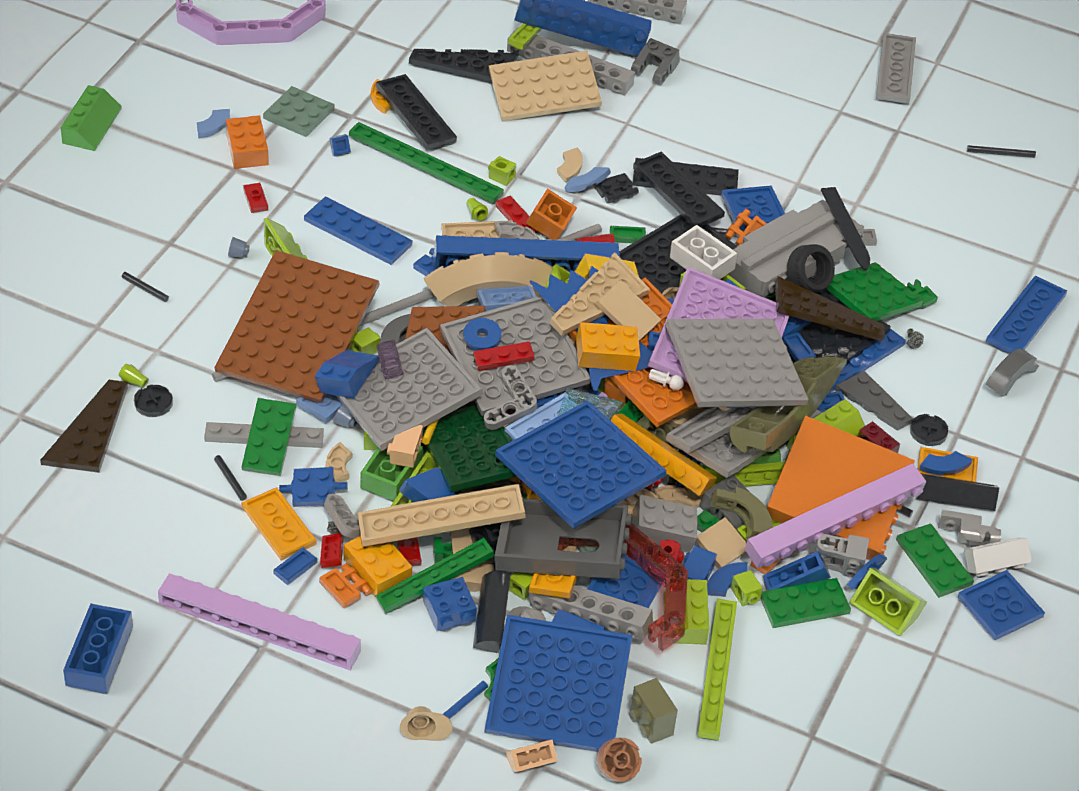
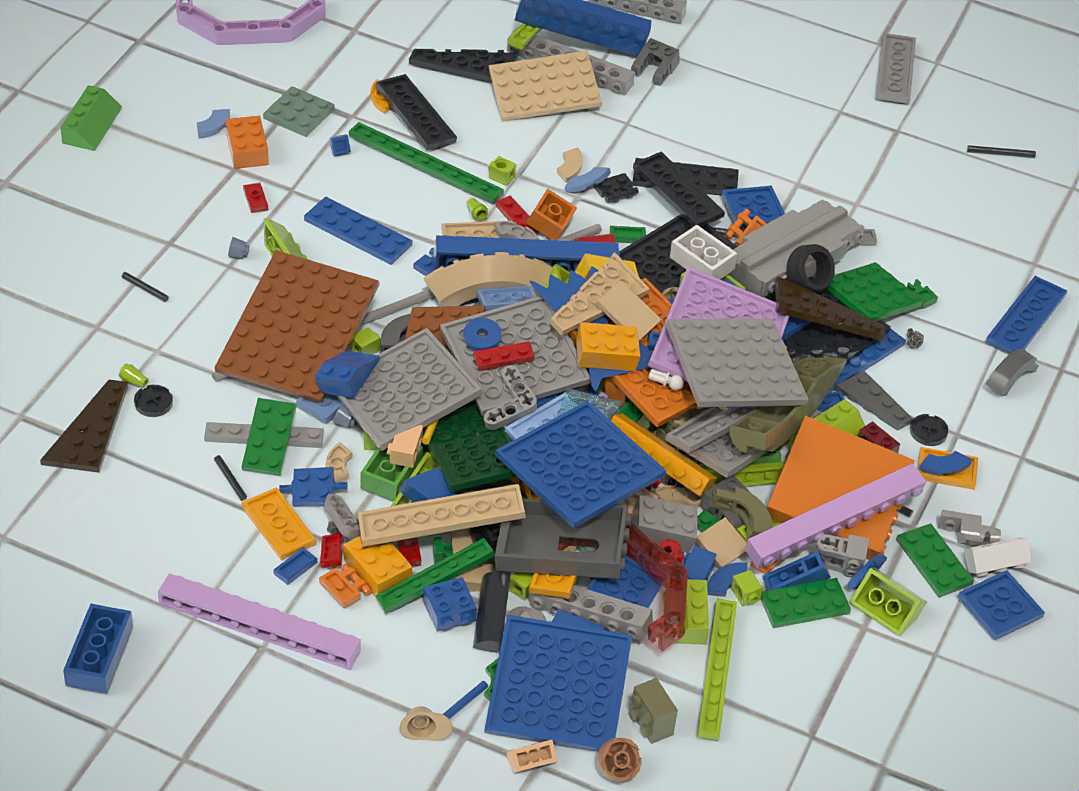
clear purple slope [376,340,404,380] -> none
blue tile [782,332,816,362] -> none
black piece [821,187,870,271] -> none
black brick [917,473,999,511] -> none

